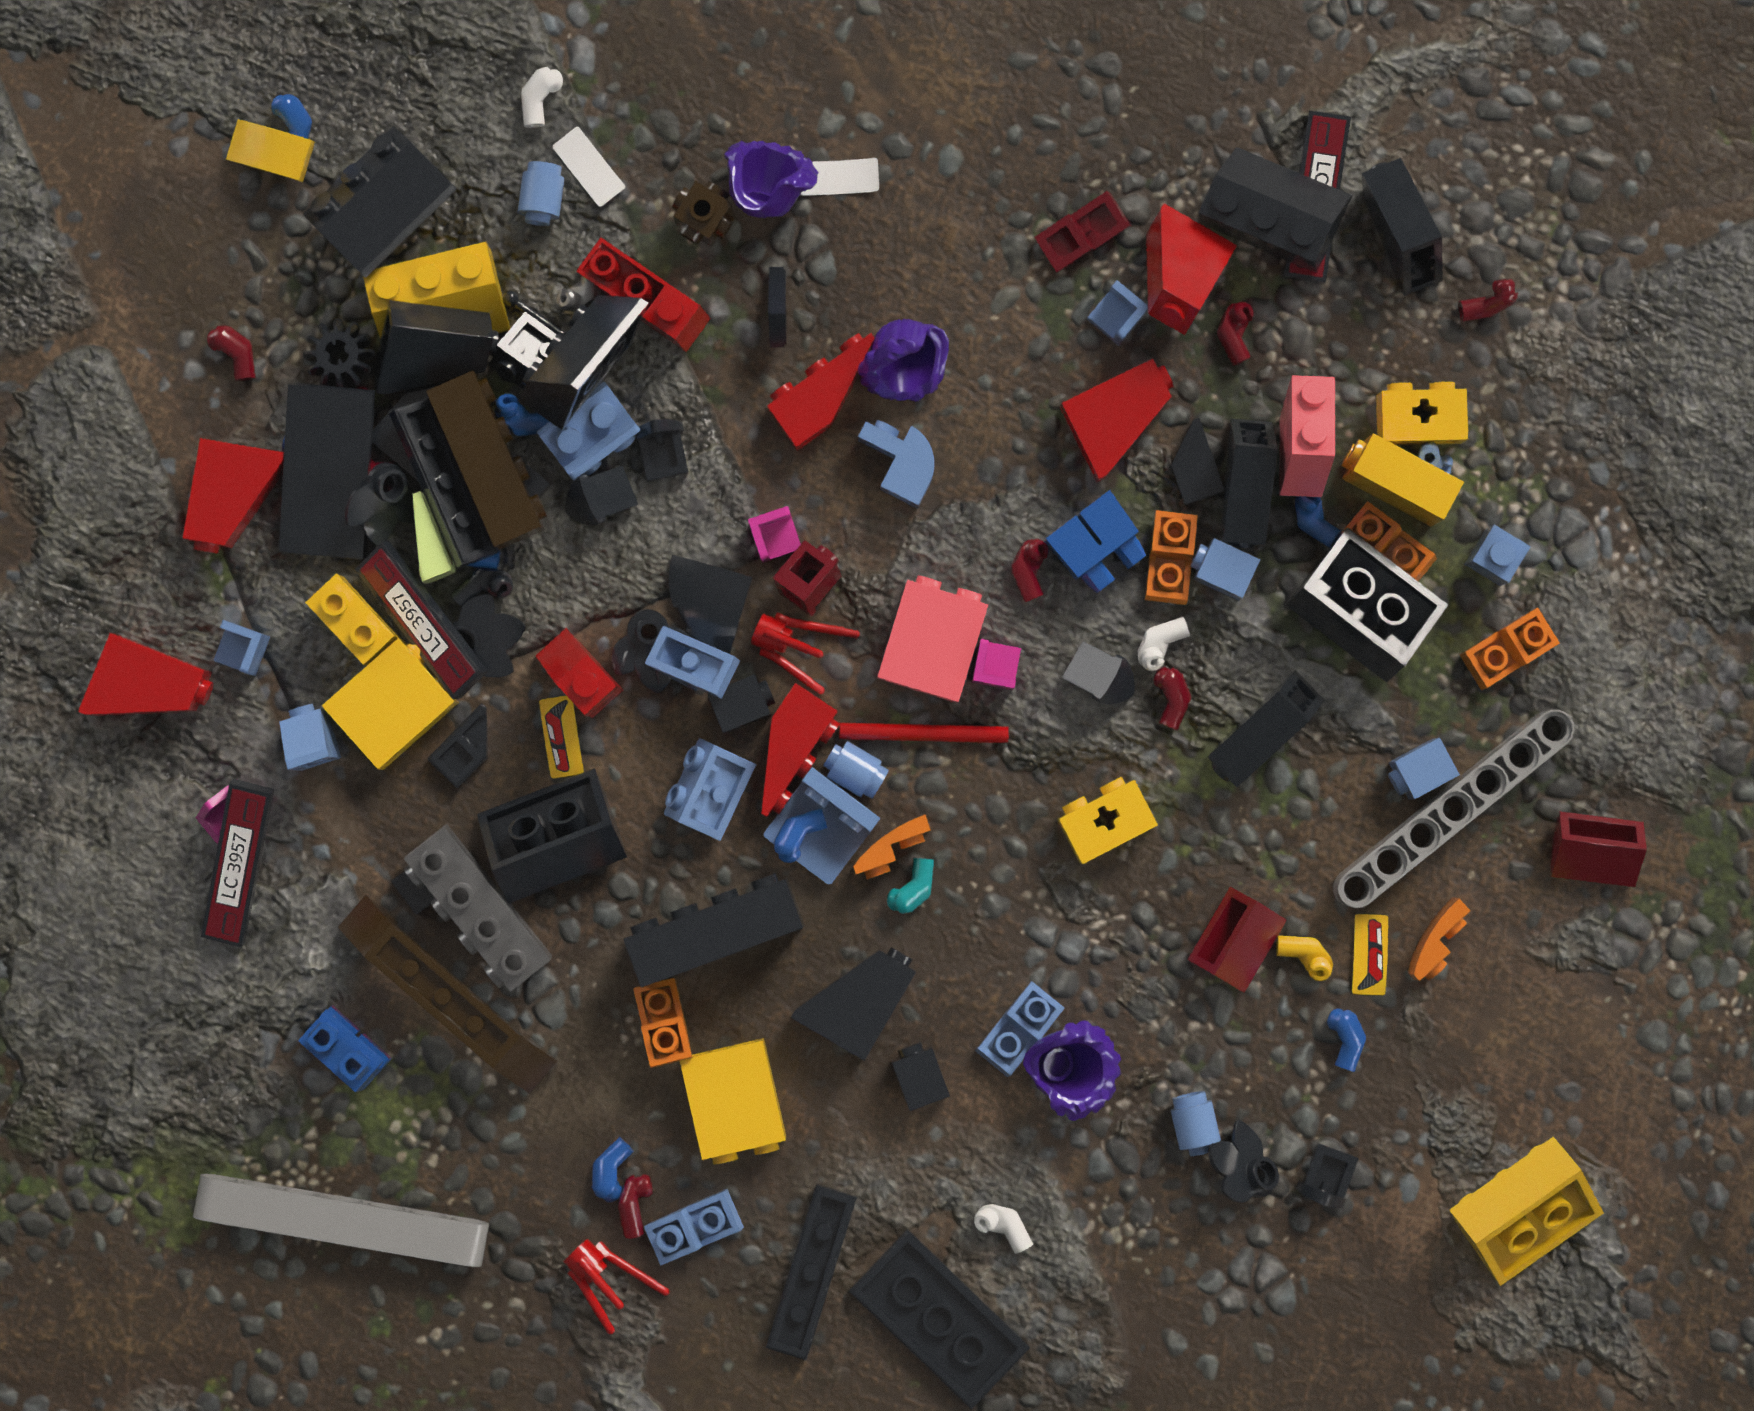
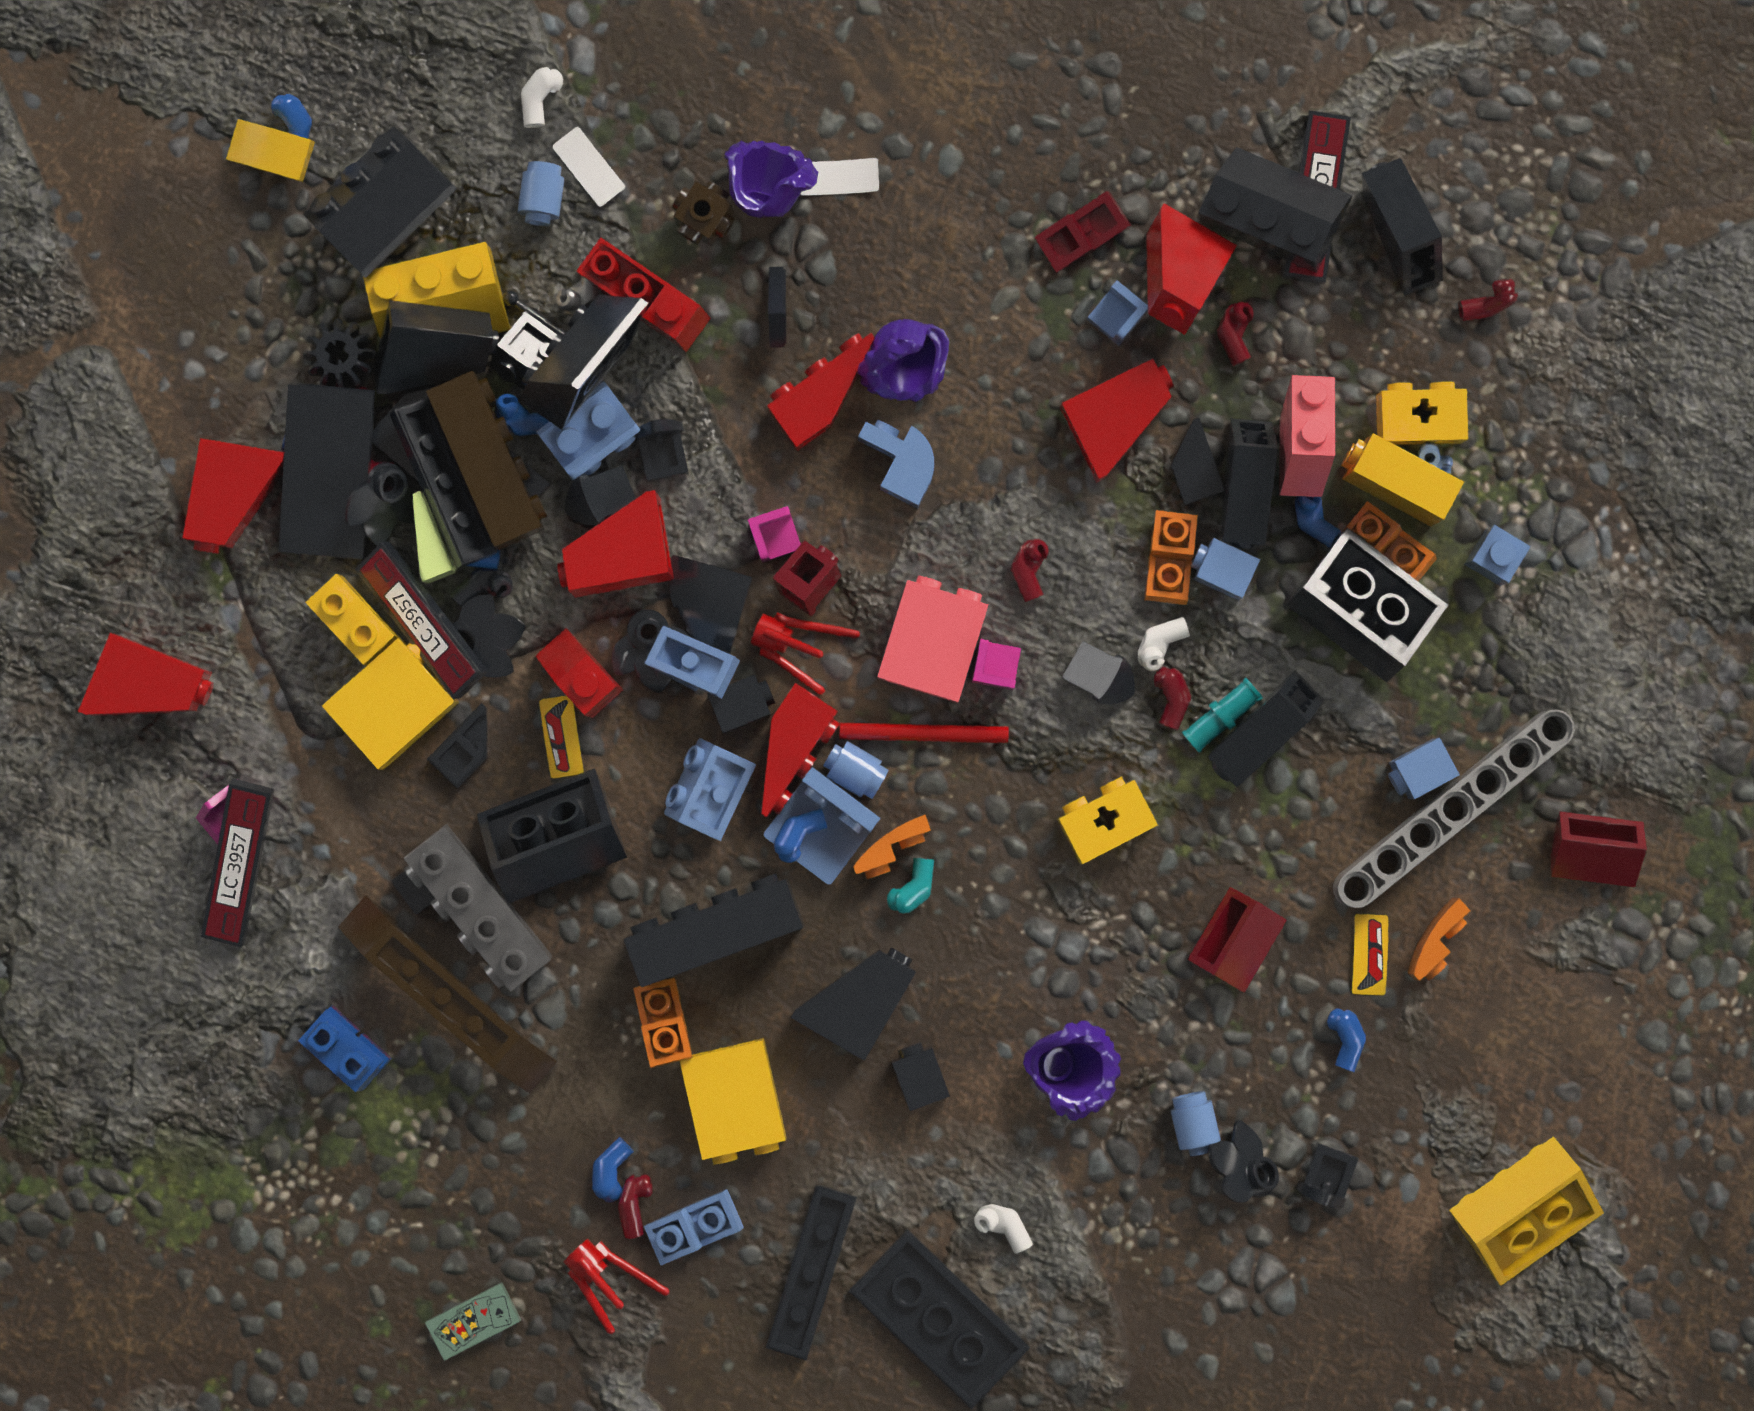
light grey beam [193,1174,489,1267] -> none
dark red arm [207,325,256,381] -> none
medium blue panel [213,620,270,676] -> none
medium blue slope [279,704,342,771] -> none
medium blue slope [975,981,1064,1077] -> none
blue hips [1044,490,1146,594] -> none
yellow arm [1276,935,1333,981] -> none
orange slope [1459,607,1560,690] -> none
none -> sand green tile [425,1282,521,1361]
none -> red slope [557,490,674,598]
none -> teal pin [1181,678,1263,753]

